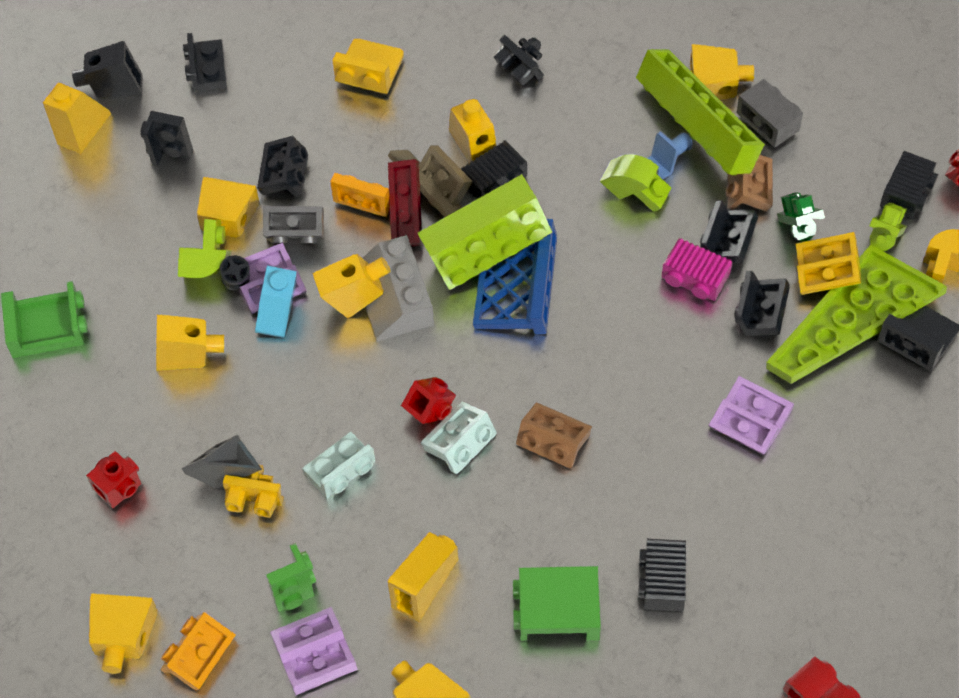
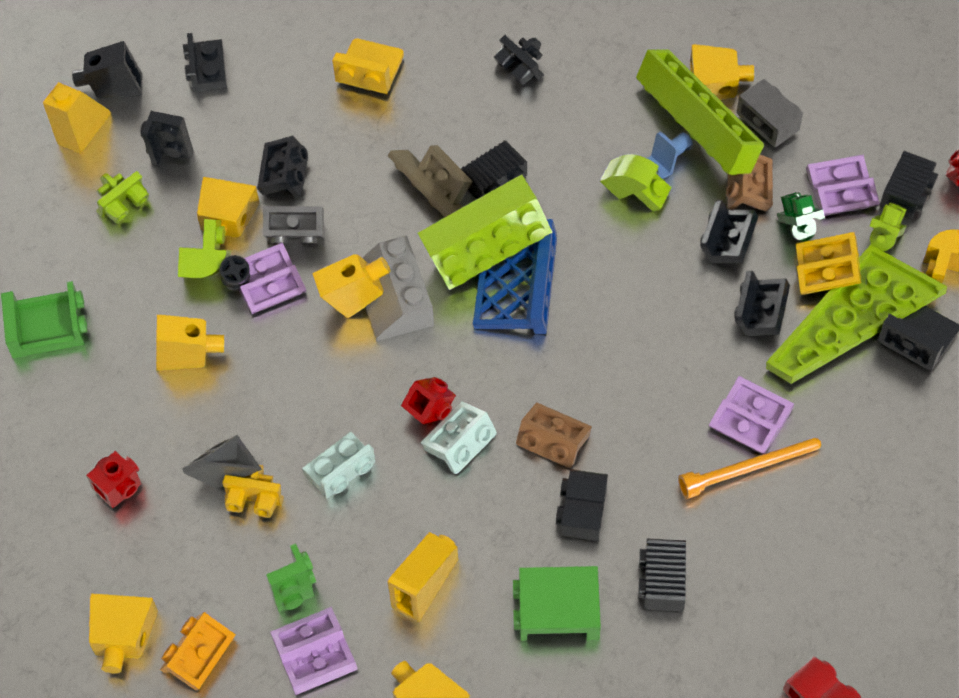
medium azure slope [255,266,297,338] -> none
light orange bracket [330,173,390,217] -> none
dark red plate [388,159,423,247] -> none
yellow torso [449,99,496,163] -> none
dark pink brick [661,238,732,301] -> none
none -> lime hips [96,171,149,223]
none -> black brick [555,469,608,541]
none -> light orange piece [678,438,821,499]
none -> lavender slope [806,155,880,216]

